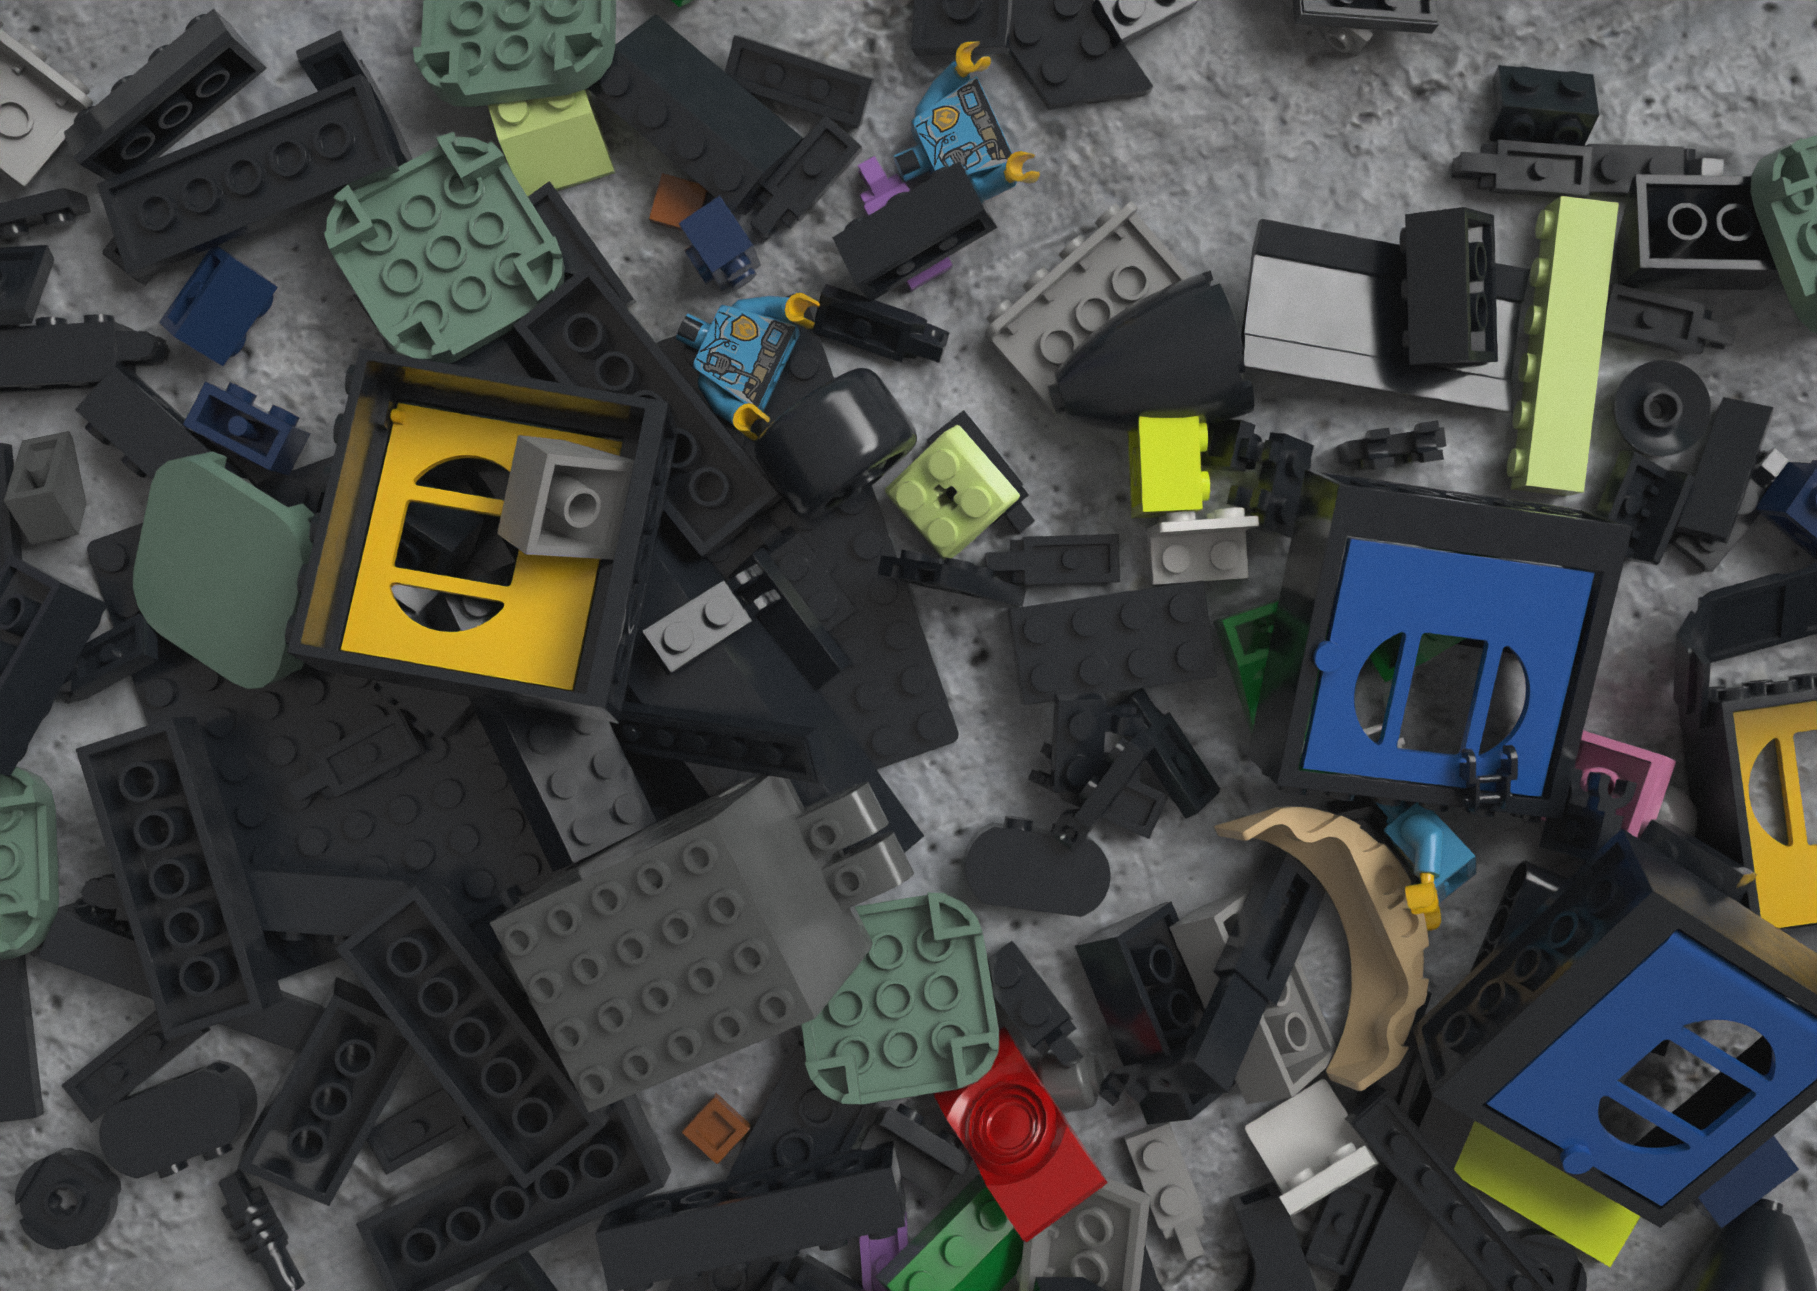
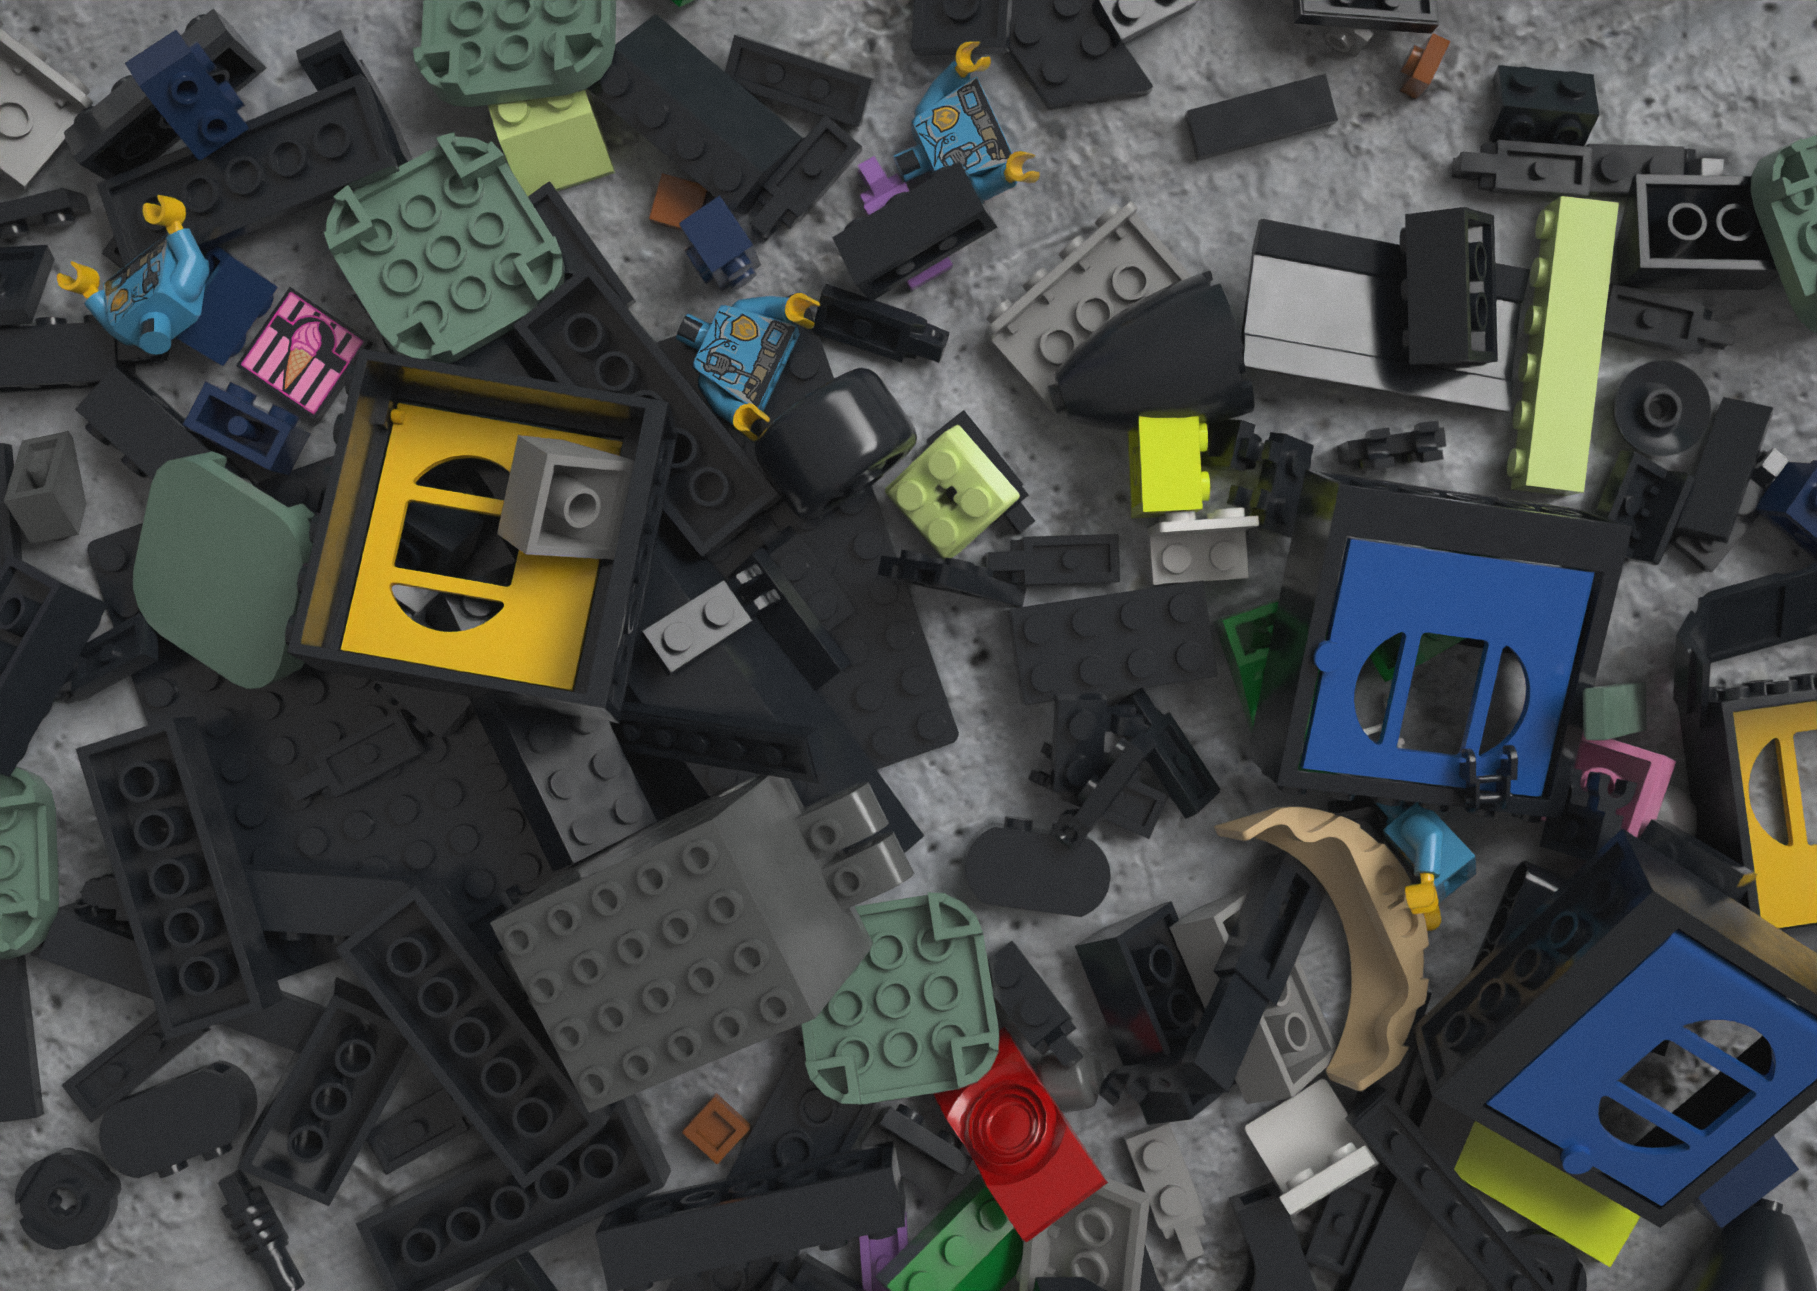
none -> dark azure torso [57,195,209,355]
none -> dark blue brick [125,30,249,161]
none -> tile [236,287,373,421]
none -> black tile [1185,73,1338,161]
none -> dark orange plate [1400,33,1450,99]
none -> sand green tile [1583,682,1647,740]

